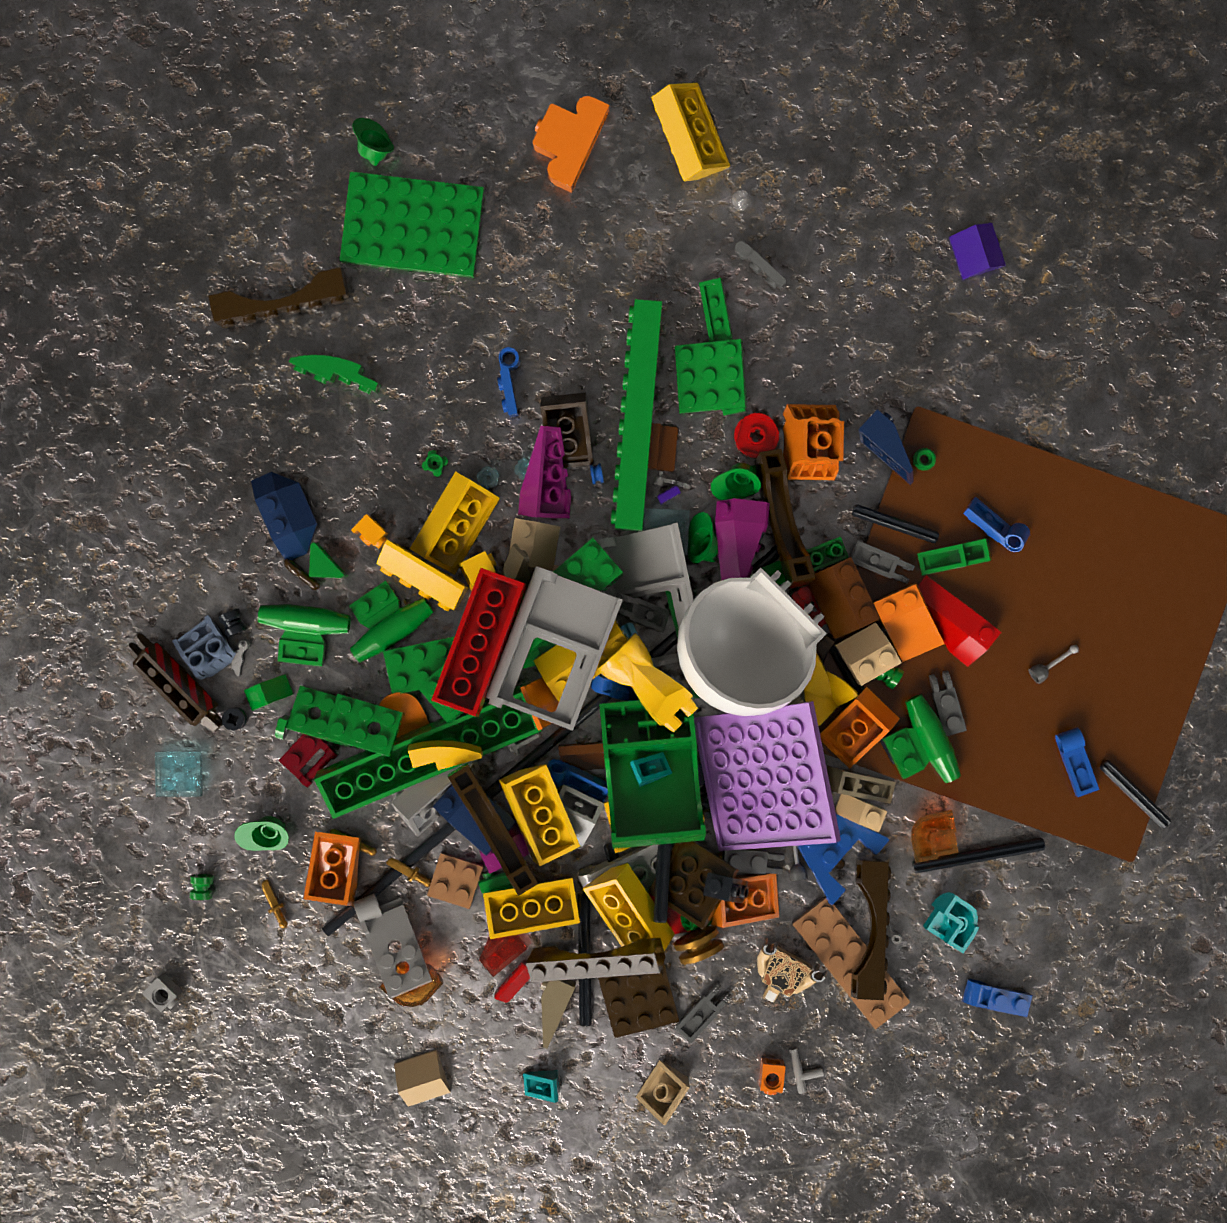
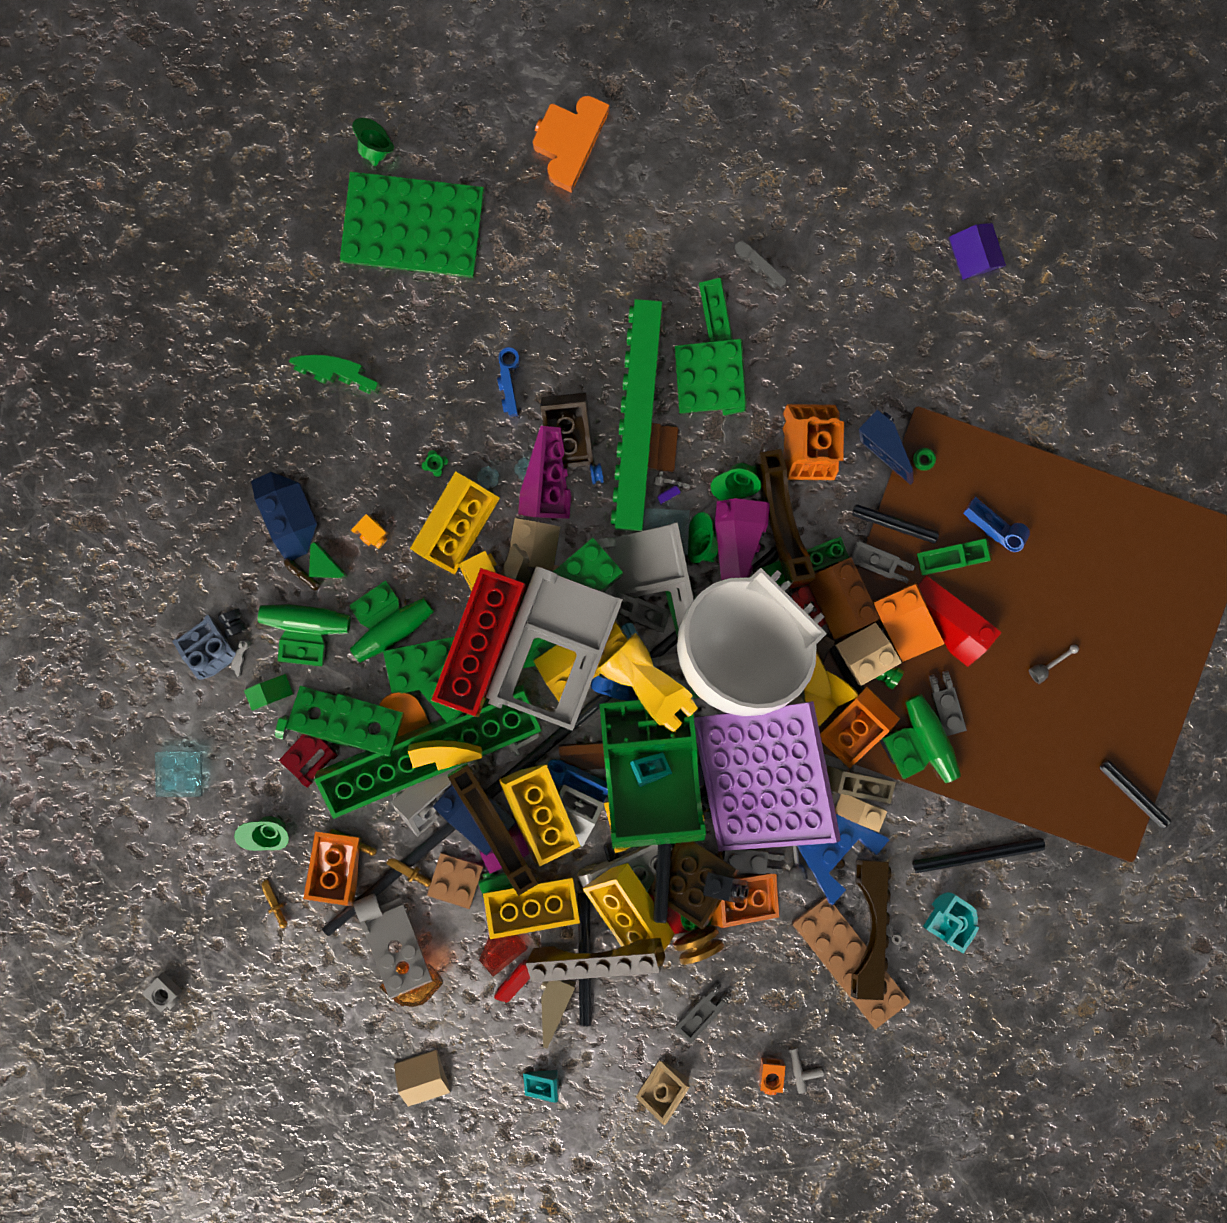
dark brown hinge [126,633,223,732] -> none
green wheel [189,874,213,900] -> none
dark brown arch [208,267,350,328] -> none
black wheel [222,707,248,731] -> none
yellow slope [376,540,469,612] -> none
orange slope [520,677,559,730] -> none
dark brown plate [598,963,679,1038] -> none
yellow slope [651,83,730,181] -> none
clear plate [730,191,752,211] -> none
red plate [734,413,779,459] -> none
torso [757,938,827,1002] -> none
clear orange brick [911,809,959,863] -> none
blue plate [962,979,1033,1017] -> none
blue plate [1055,727,1100,797] -> none

